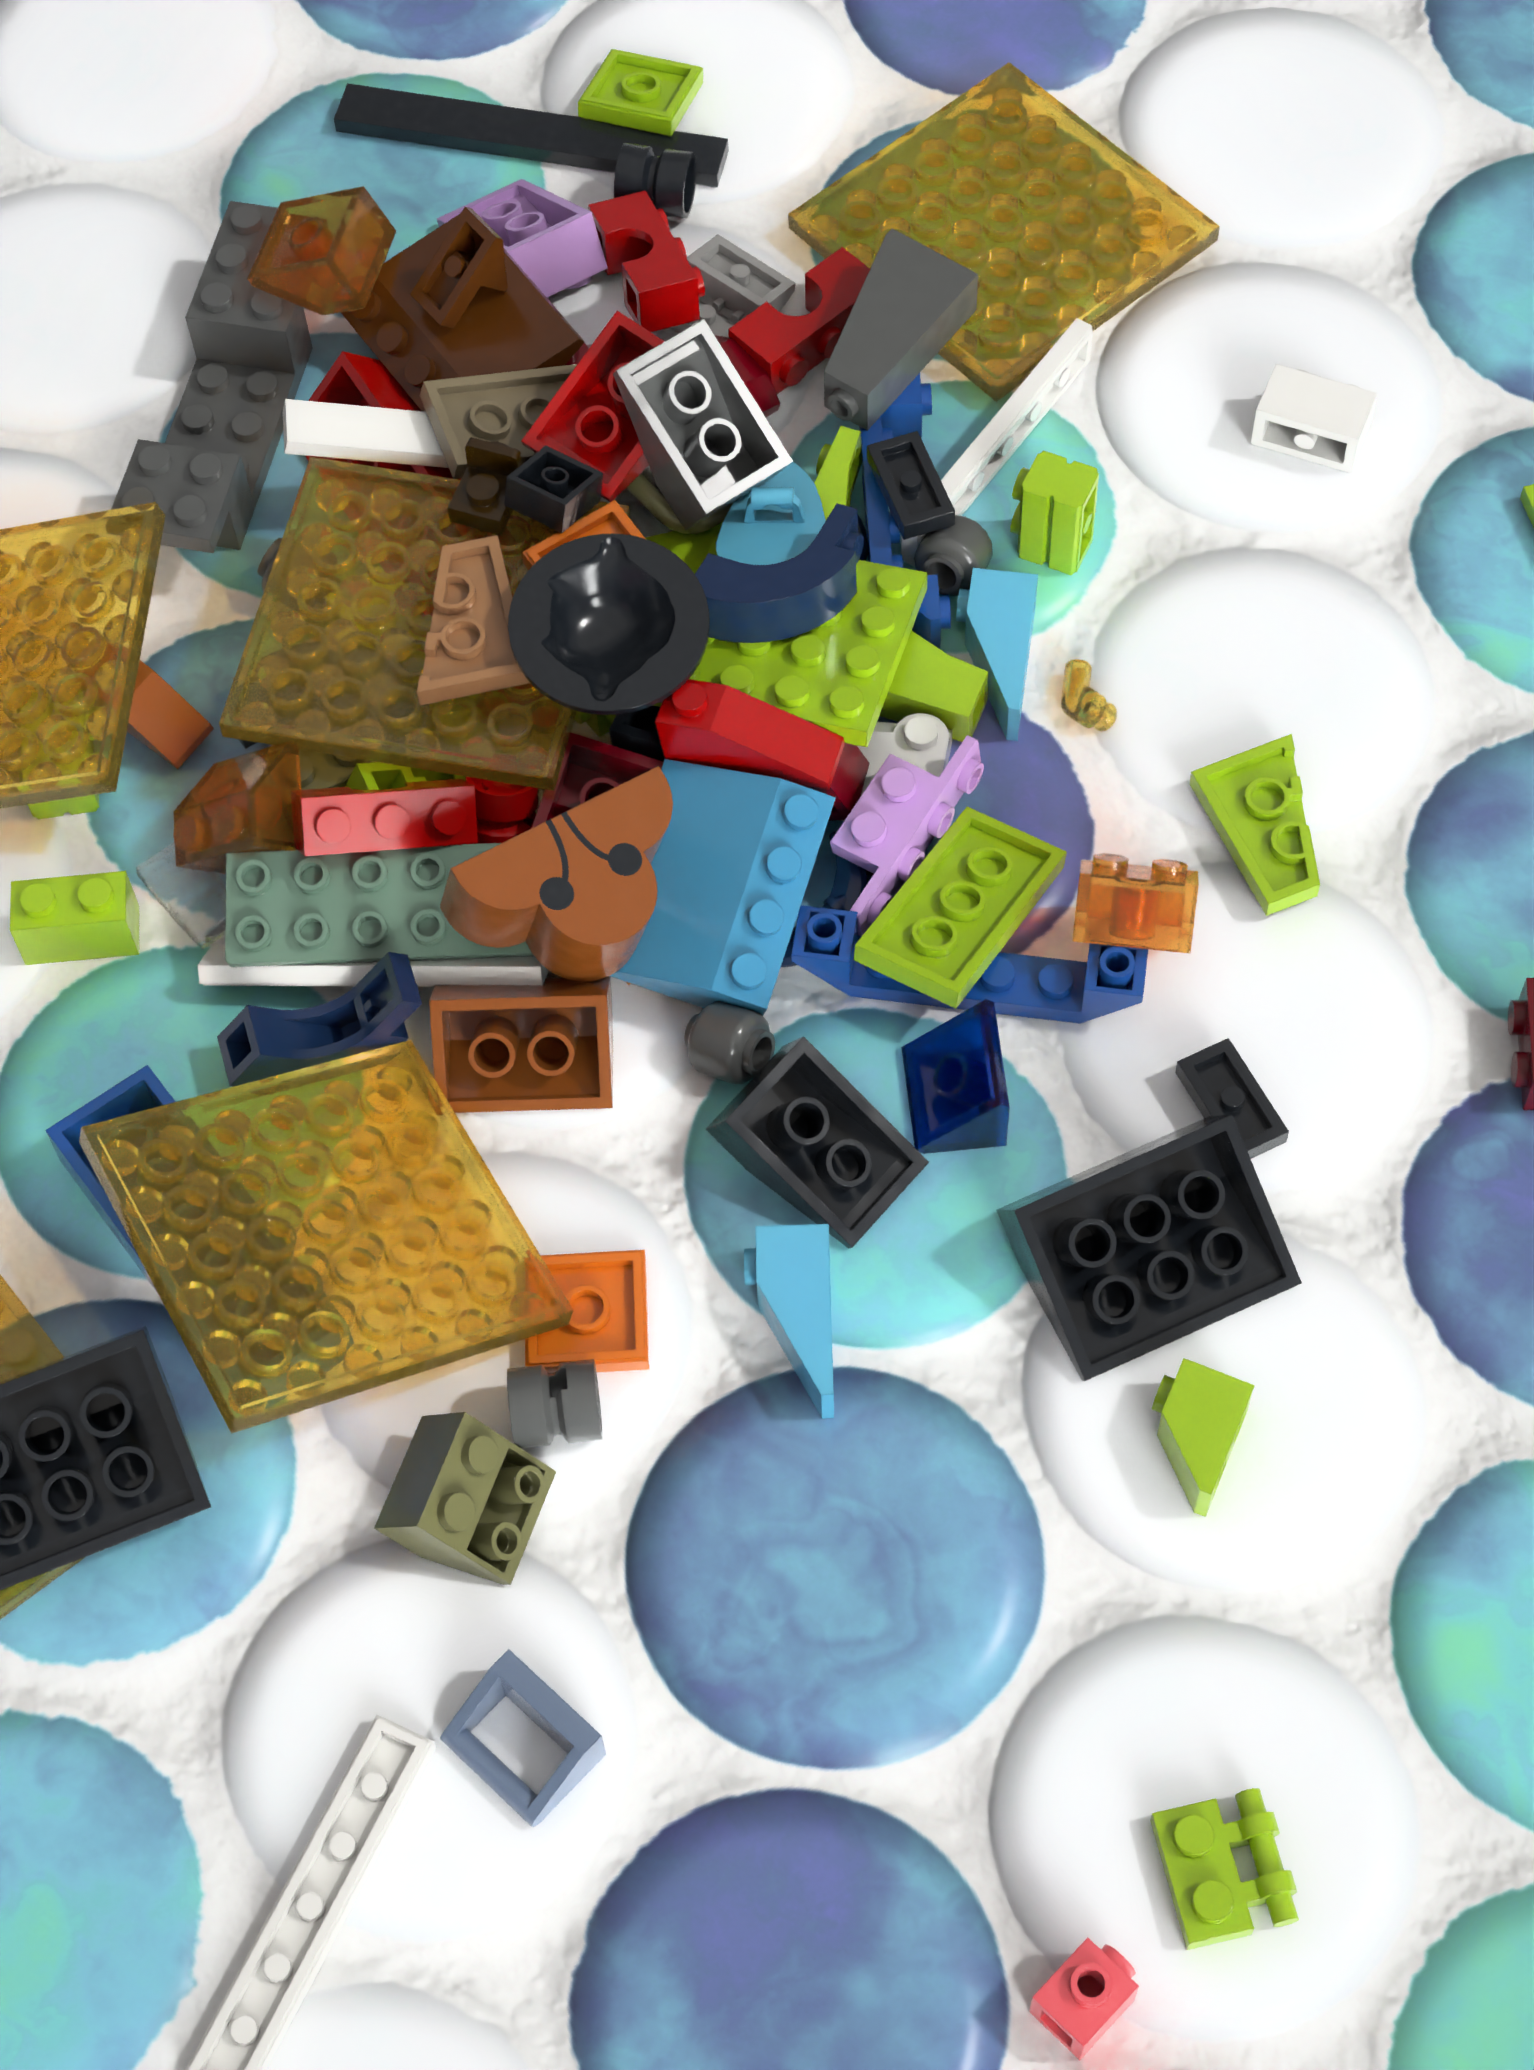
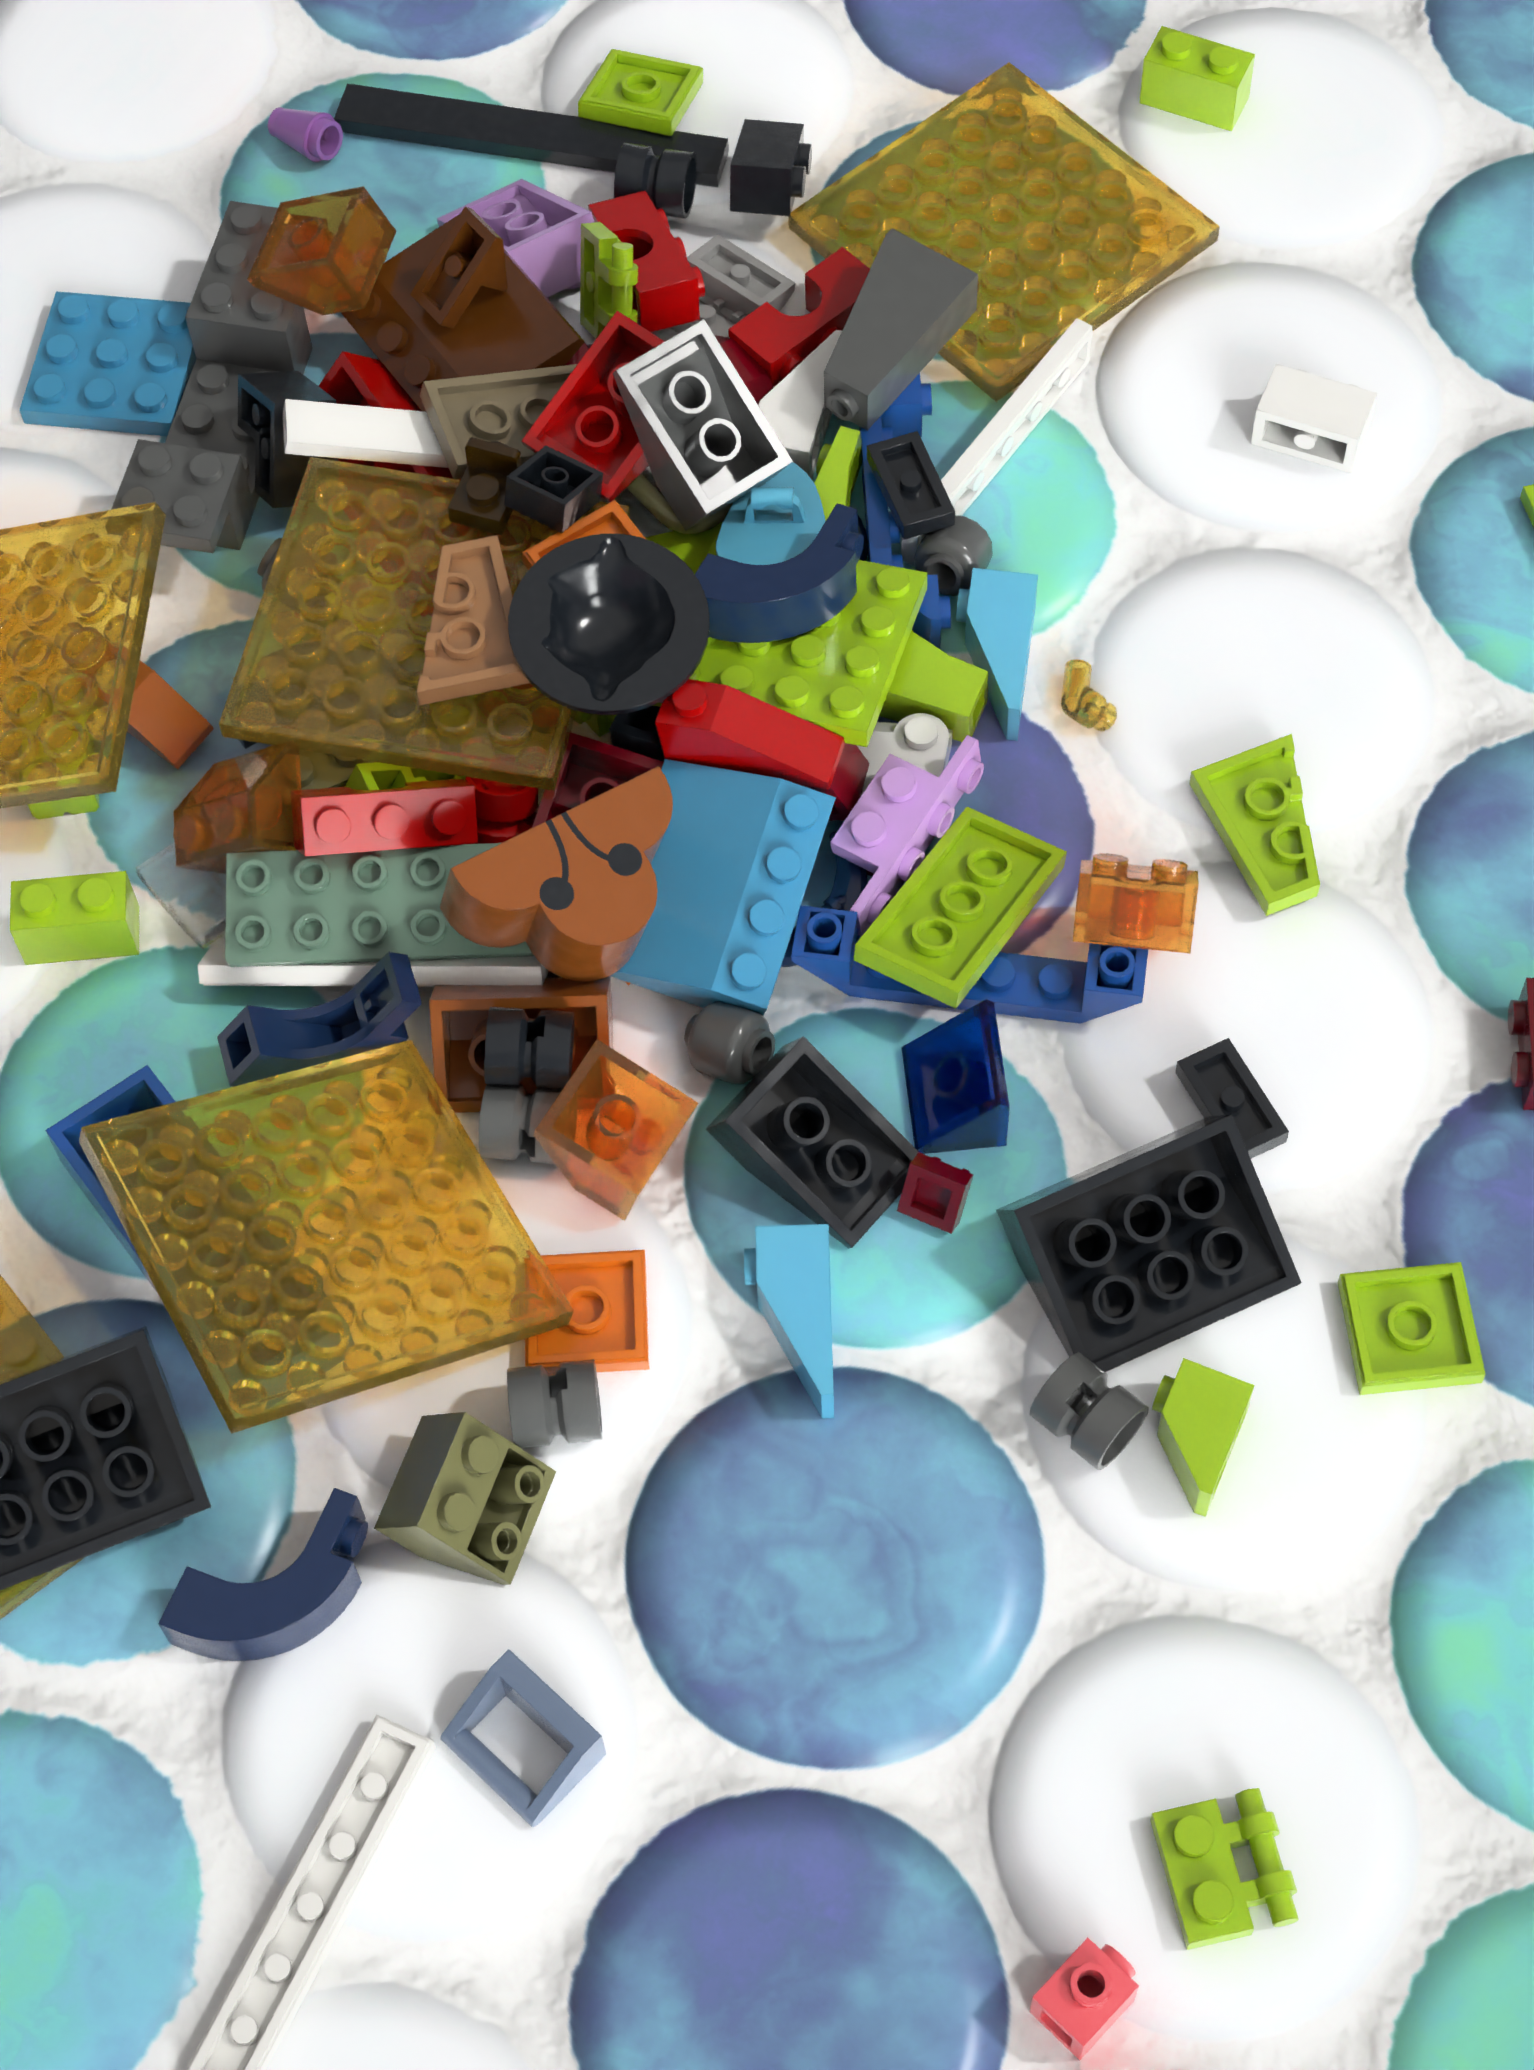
lime brick [1010,451,1099,575] -> none
none -> dark azure plate [20,291,196,436]
none -> dark blue arch [158,1488,368,1661]
none -> black brick [238,371,340,508]
none -> medium lavender cone [268,107,343,162]
none -> dark grey wheel [478,1084,575,1166]
none -> black wheel [484,1007,575,1089]
none -> clear orange slope [533,1039,698,1221]
none -> lime plate [580,222,638,338]
none -> black brick [730,119,812,216]
none -> white slope [758,330,842,480]
none -> dark red tile [897,1152,973,1234]
none -> dark grey wheel [1029,1352,1149,1470]
none -> lime brick [1139,26,1255,131]
none -> lime tile [1337,1262,1486,1395]

